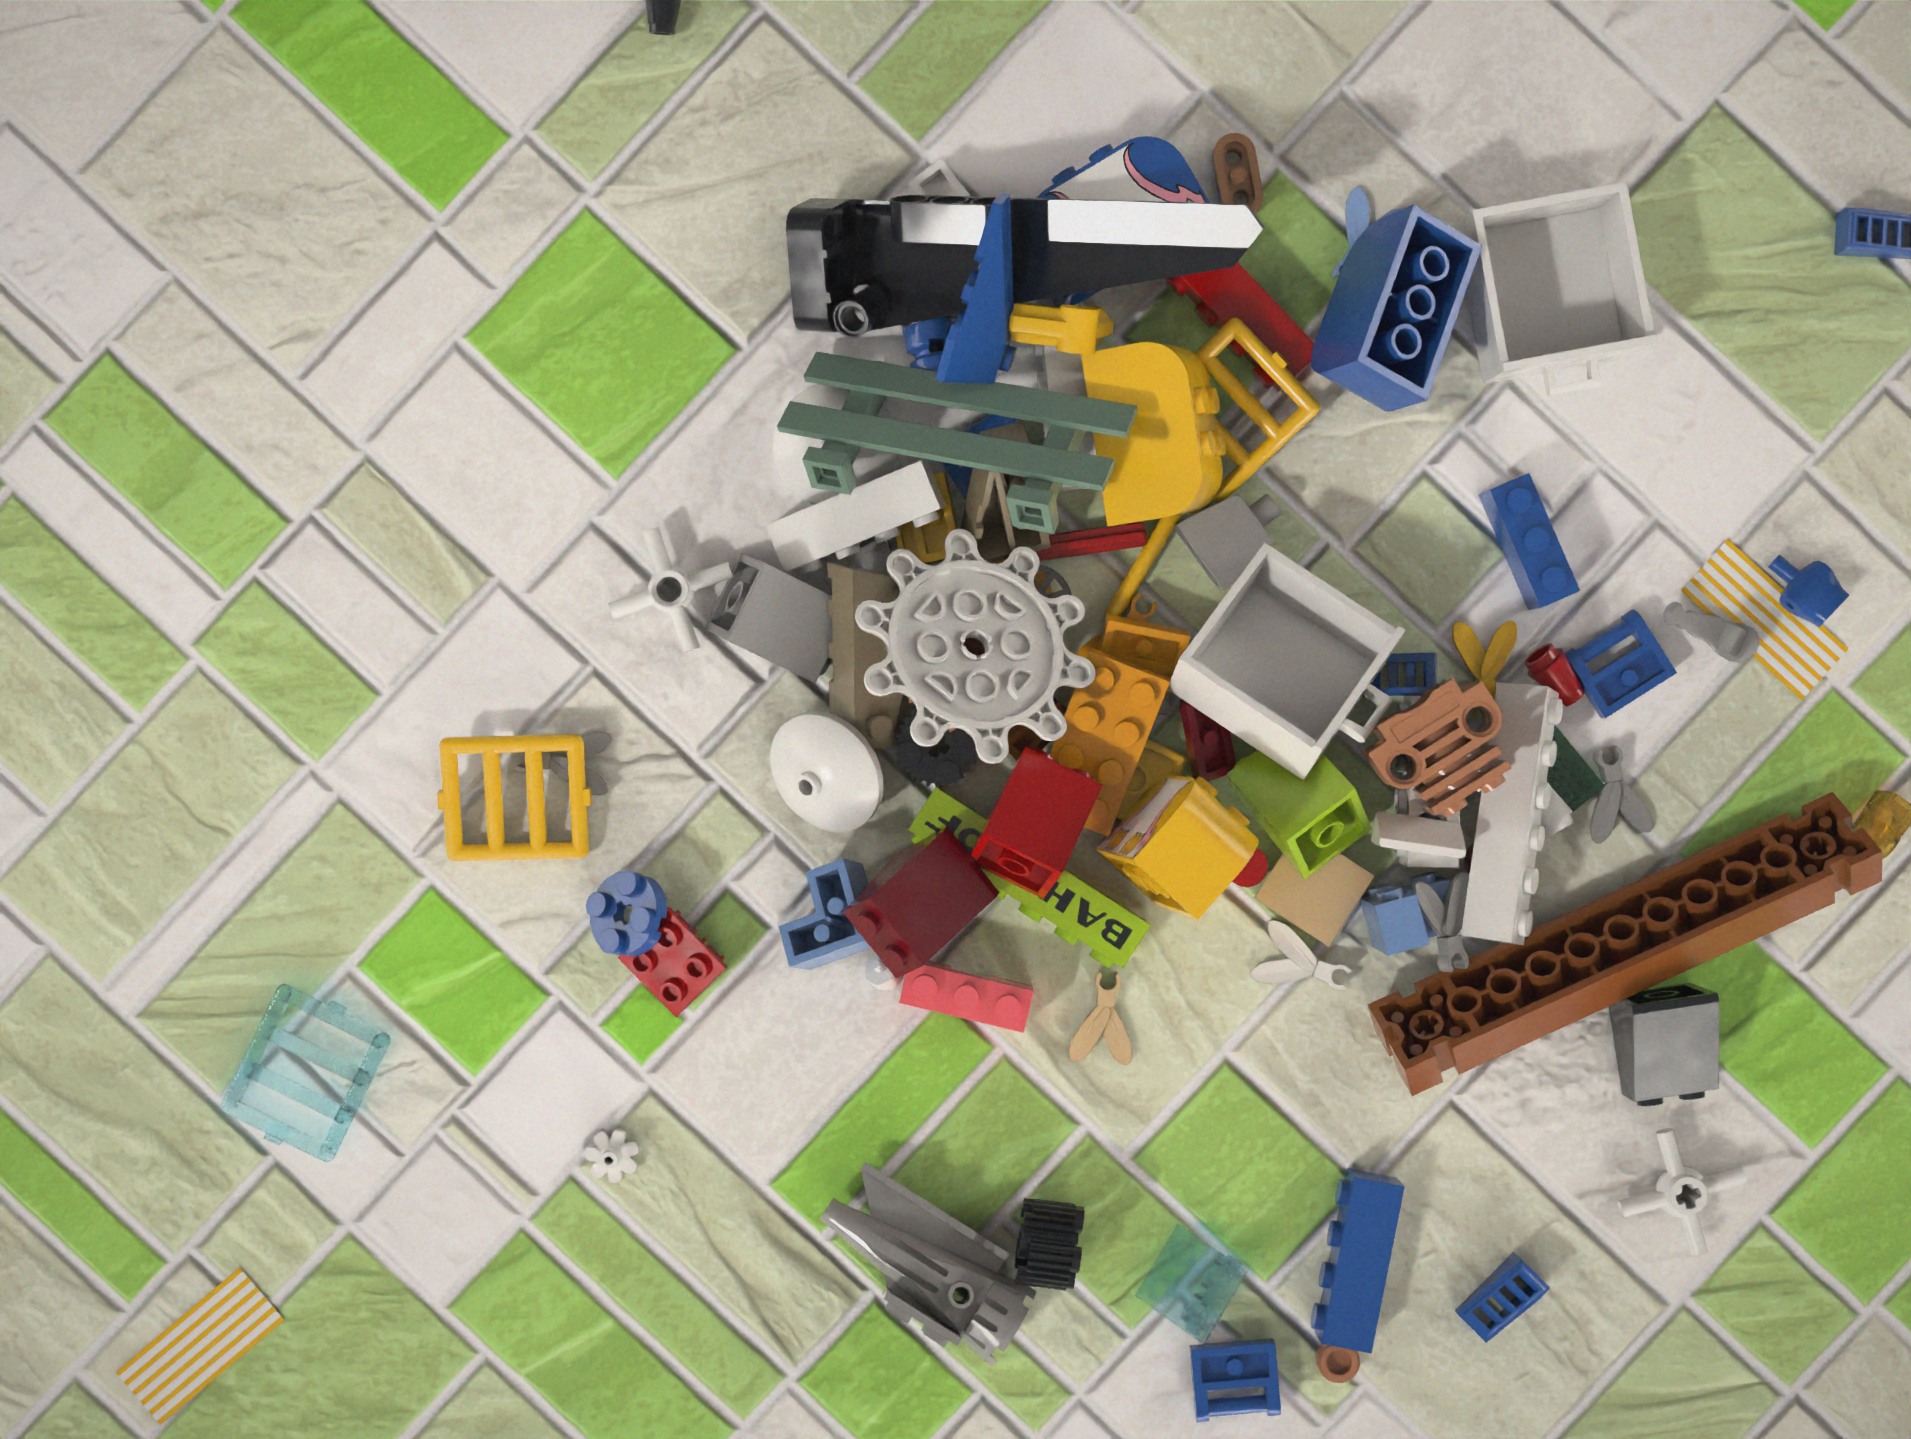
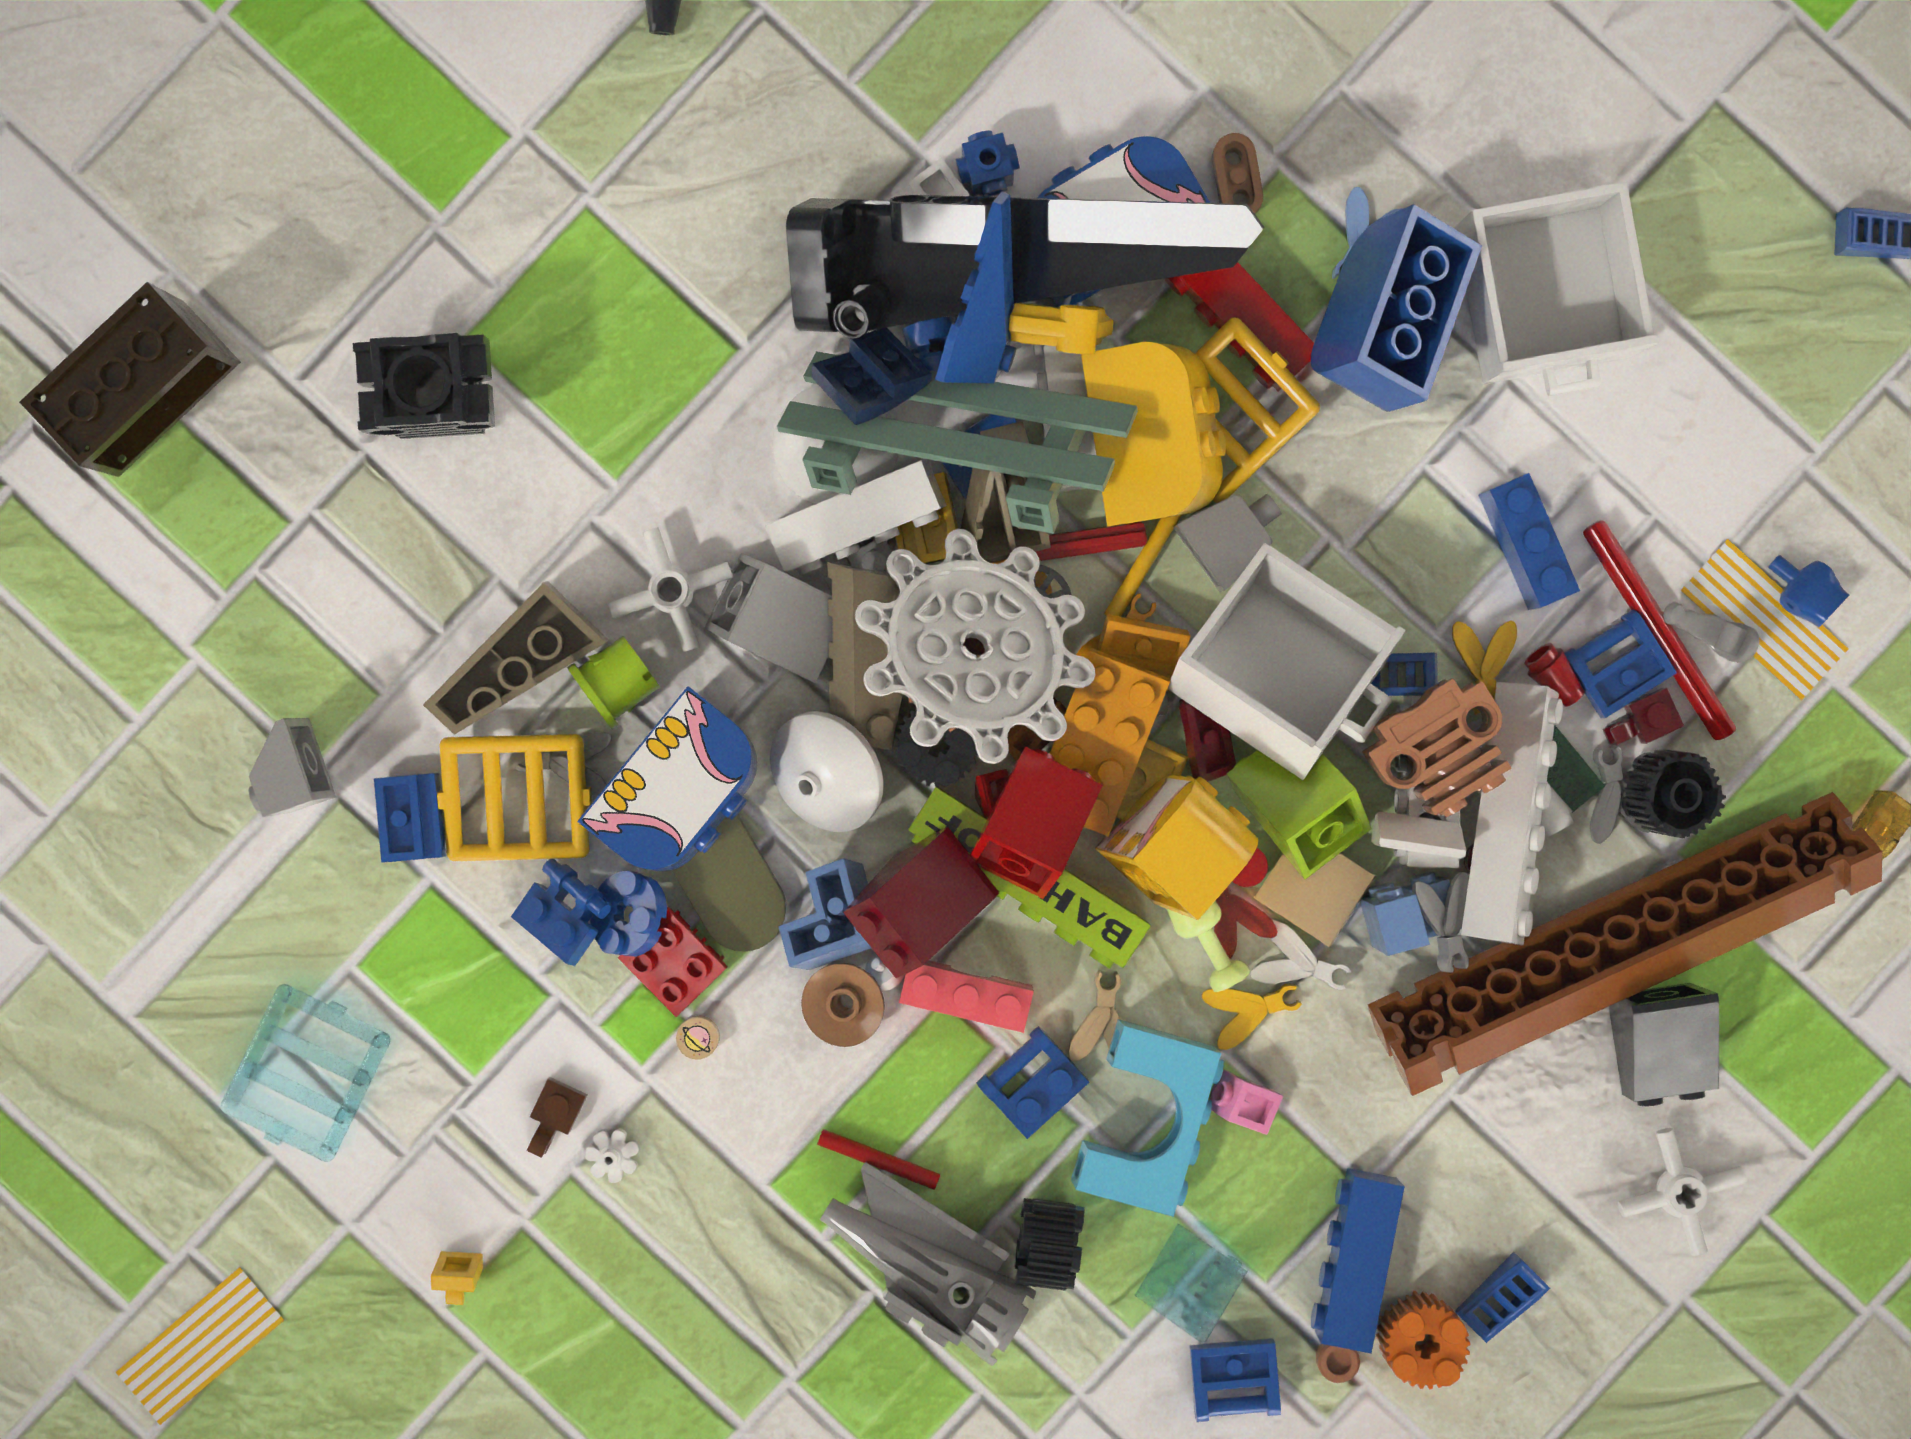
none -> dark brown hose [19,282,241,477]
none -> light grey slope [248,718,336,817]
none -> black piece [352,333,495,439]
none -> blue plate [374,773,446,863]
none -> dark tan wedge [423,581,609,735]
none -> yellow tile [431,1251,483,1305]
none -> blue plate [511,859,611,966]
none -> reddish brown plate [526,1077,588,1158]
none -> lime piece [567,636,660,729]
none -> brick [577,686,757,871]
none -> olive tile [672,814,786,952]
none -> tile [676,1016,720,1060]
none -> medium nougat dish [801,963,885,1047]
none -> dark blue slope [811,328,932,425]
none -> red bar [817,1129,940,1190]
none -> blue brick [956,130,1020,197]
none -> red slope [974,769,1009,818]
none -> blue plate [976,1026,1089,1139]
none -> medium azure arch [1071,1019,1224,1217]
none -> yellowish green piece [1167,901,1251,992]
none -> yellow piece [1202,983,1302,1050]
none -> bright pink bracket [1210,1070,1283,1135]
none -> clear red piece [1214,886,1278,959]
none -> orange brick [1376,1291,1471,1390]
none -> red axle [1583,520,1736,740]
none -> dark red plate [1602,688,1684,745]
none -> black brick [1622,749,1726,839]

